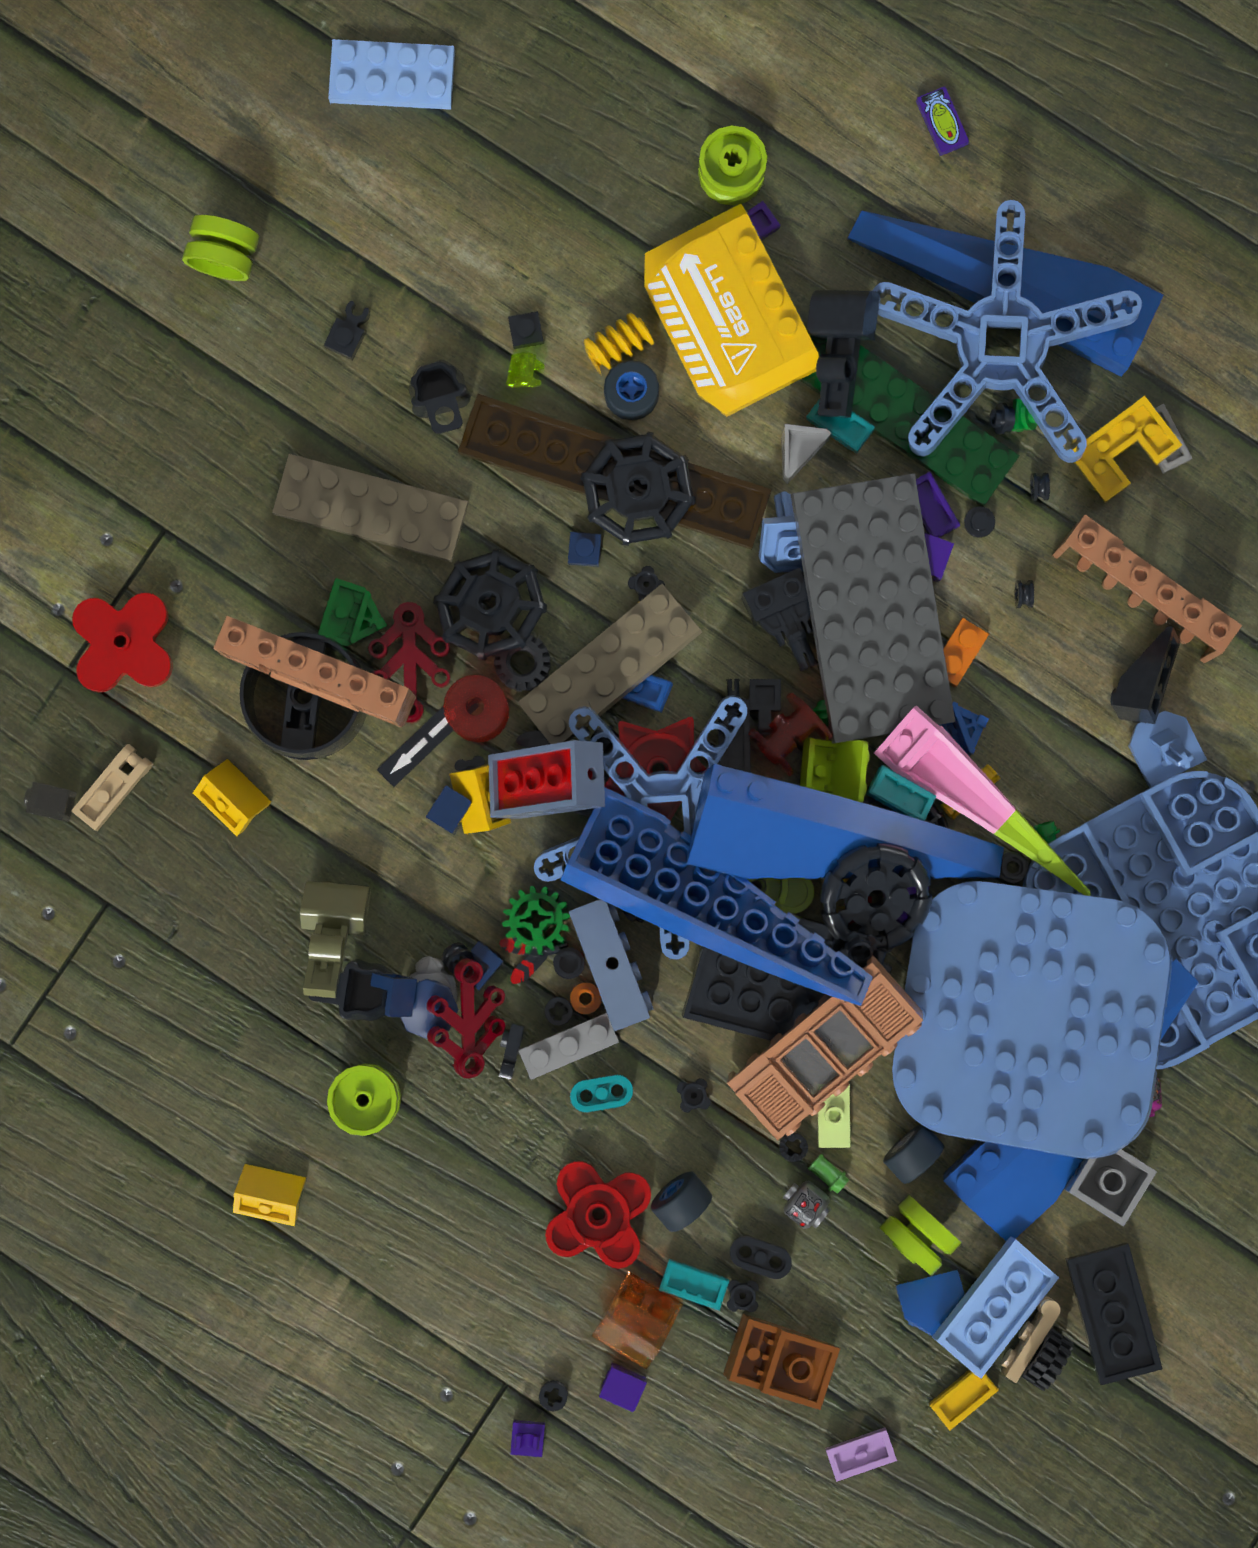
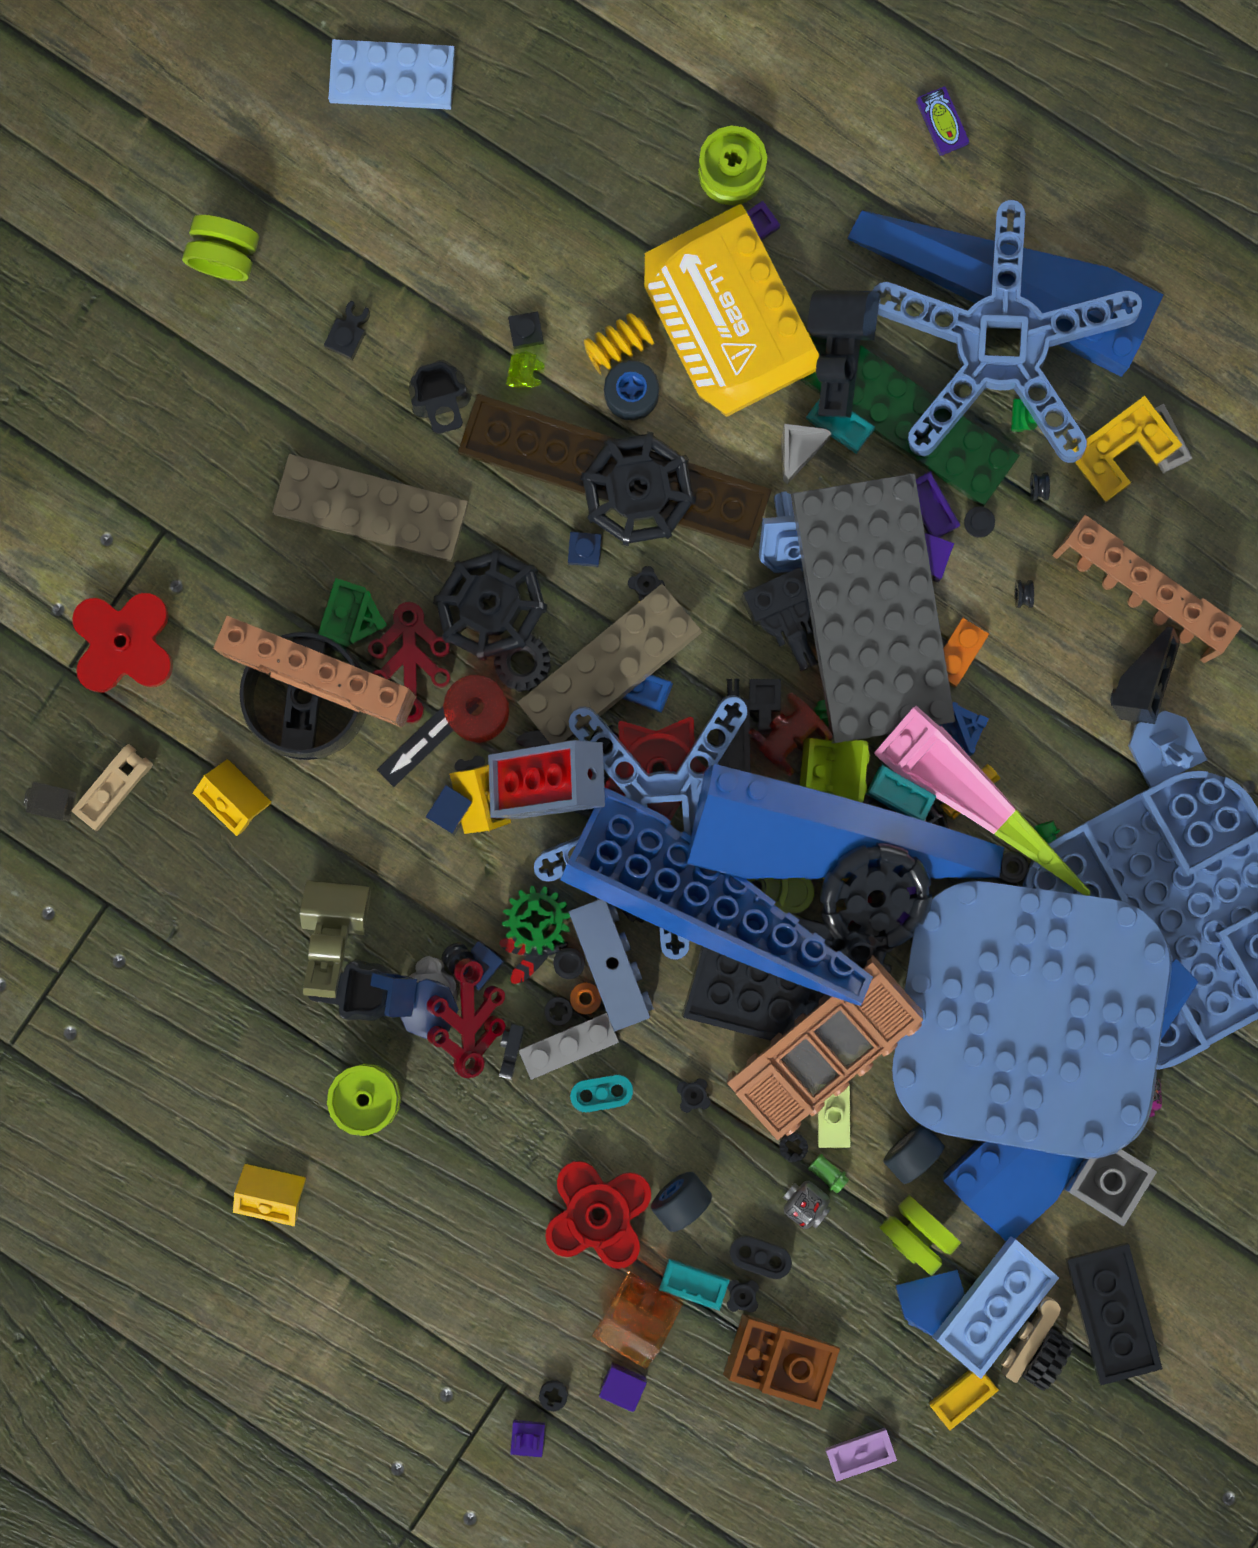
black plate [990,403,1015,434] -> none

